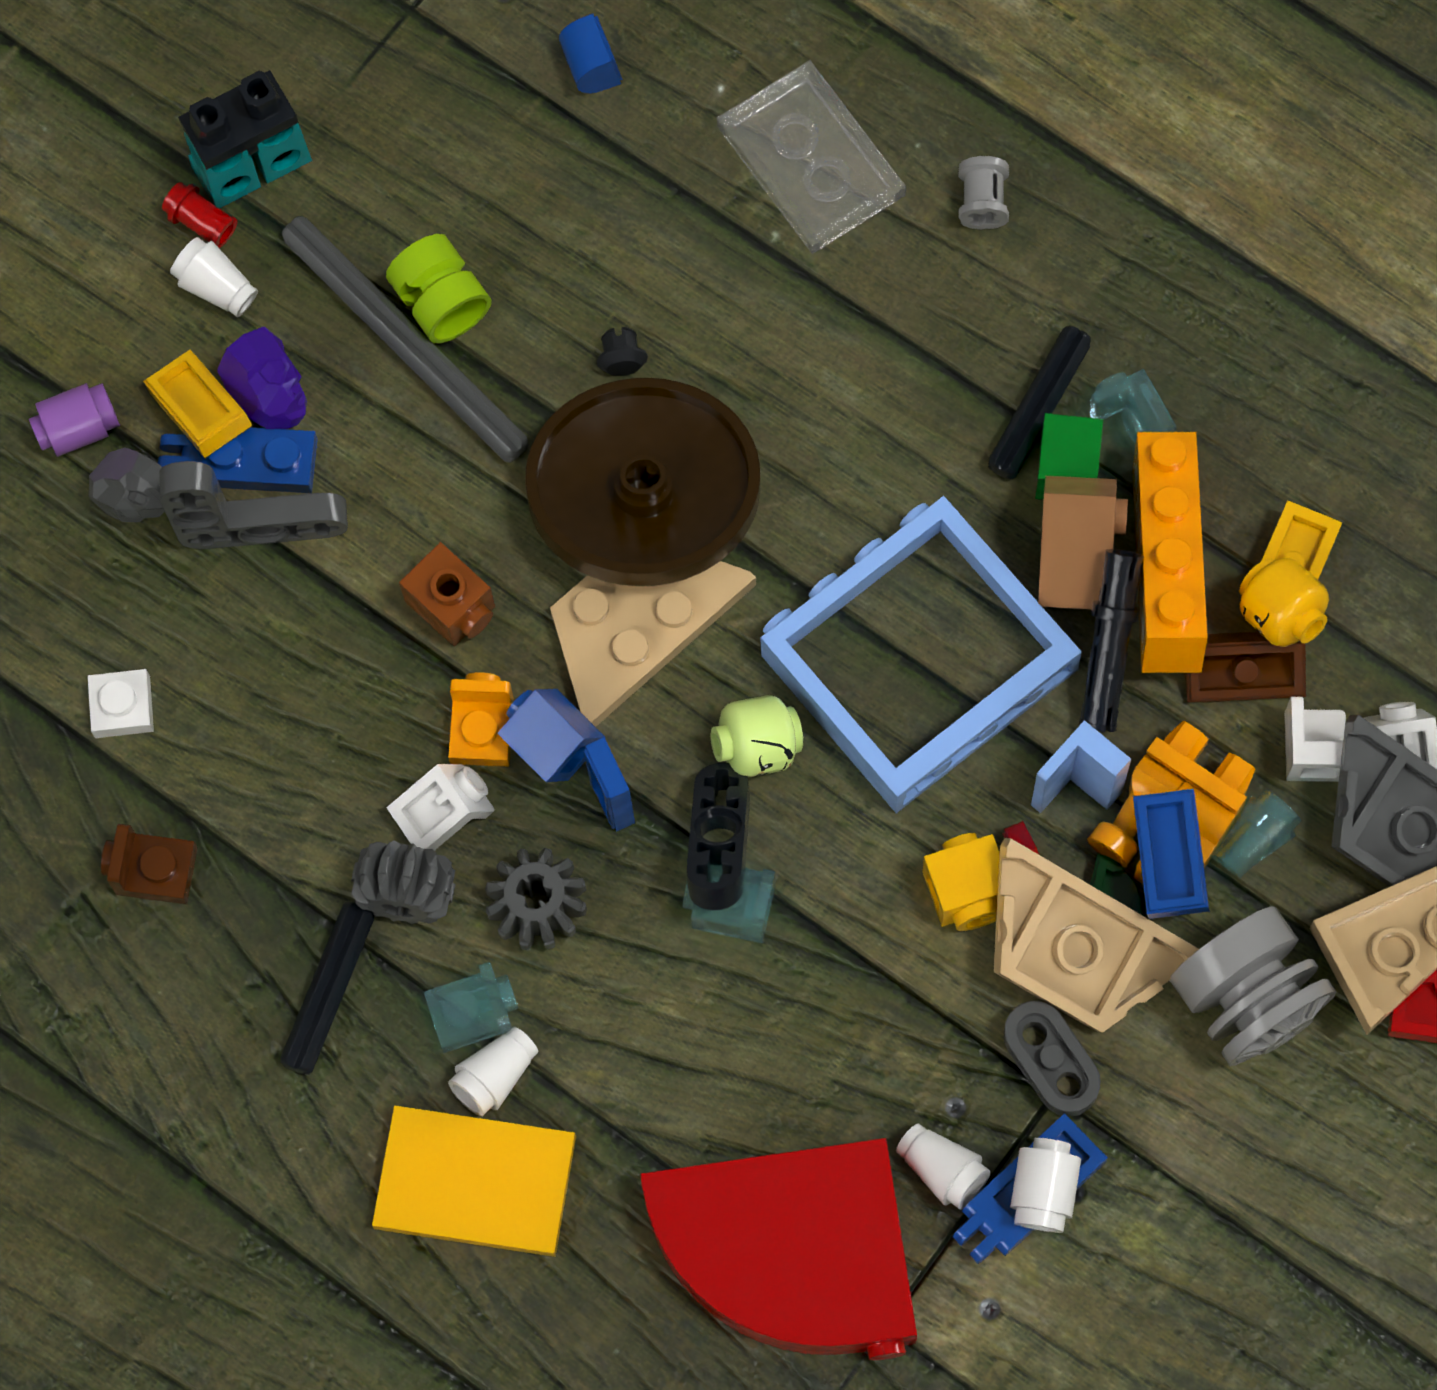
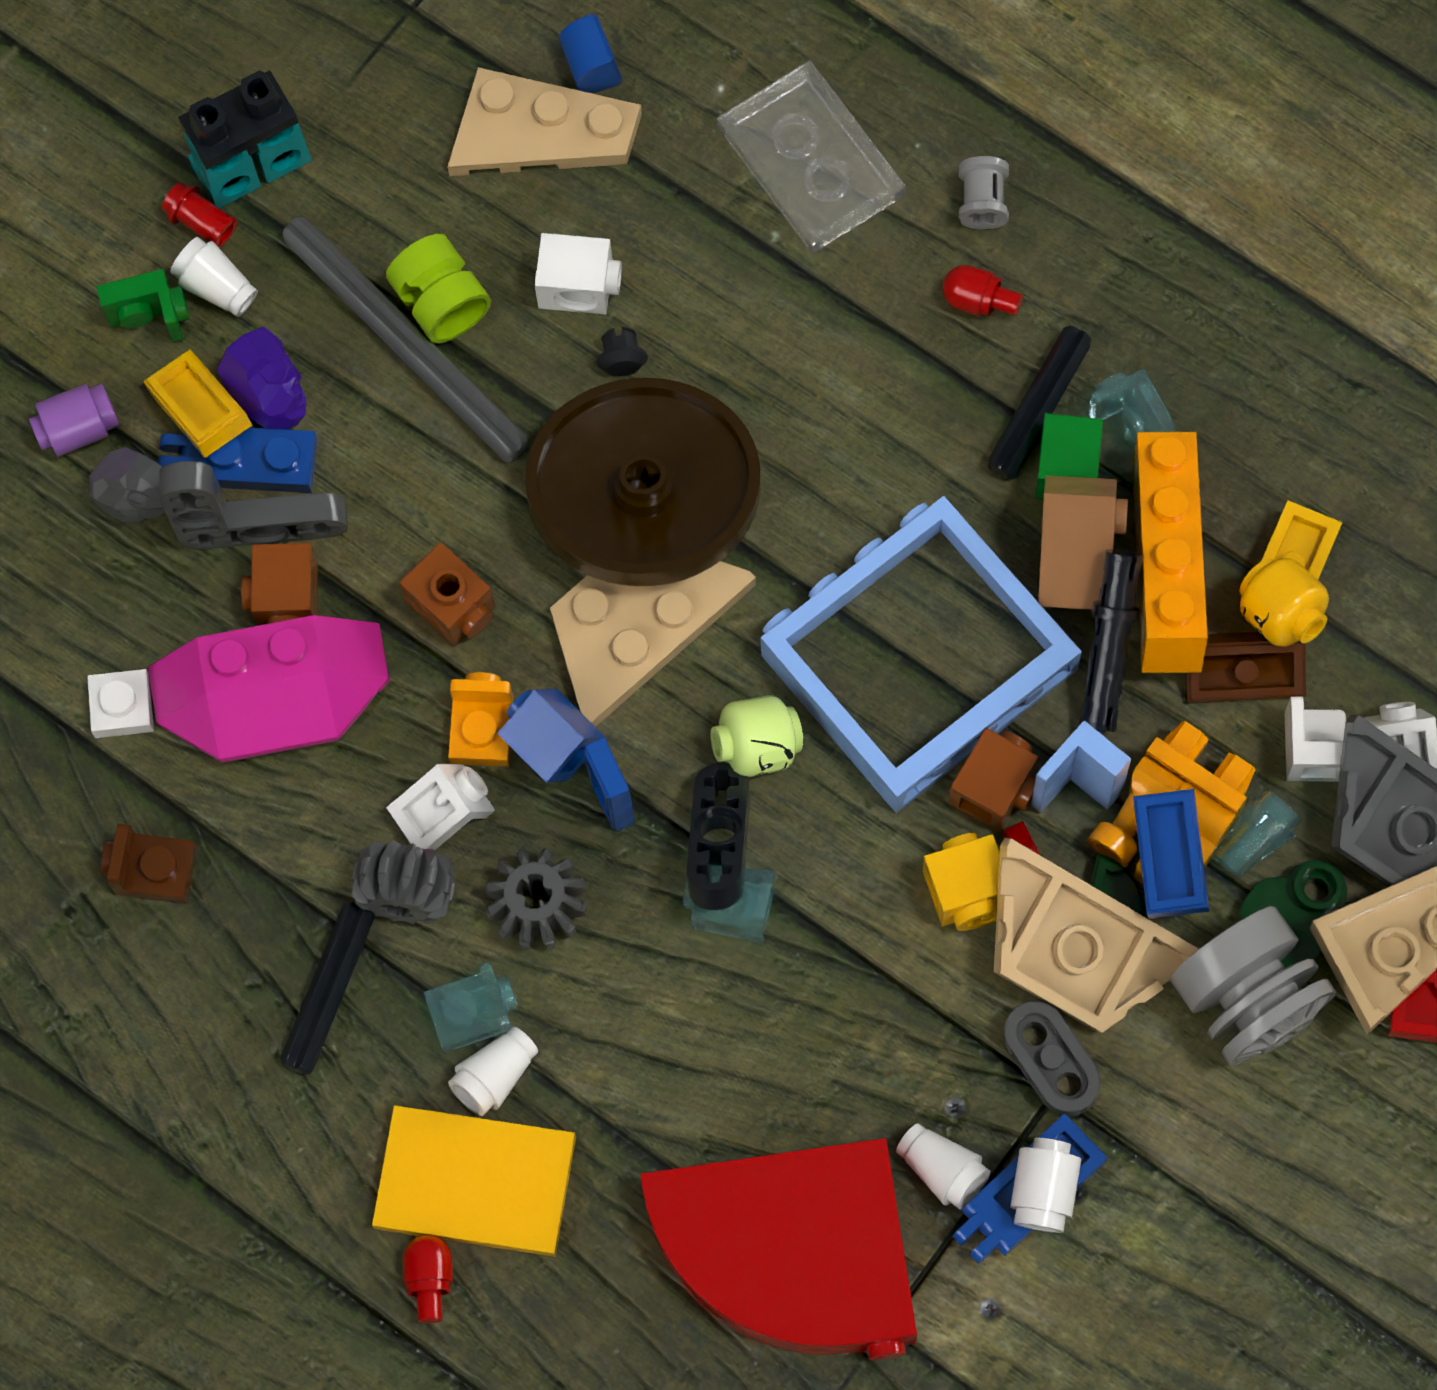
none -> green bracket [96,269,190,343]
none -> dark pink wedge [148,615,390,763]
none -> dark orange brick [241,543,318,626]
none -> red cylinder [403,1235,453,1324]
none -> tan wing [447,67,642,177]
none -> white brick [535,233,622,315]
none -> red cylinder [942,265,1023,317]
none -> dark orange brick [949,728,1039,833]
none -> dark green plate [1239,860,1348,968]

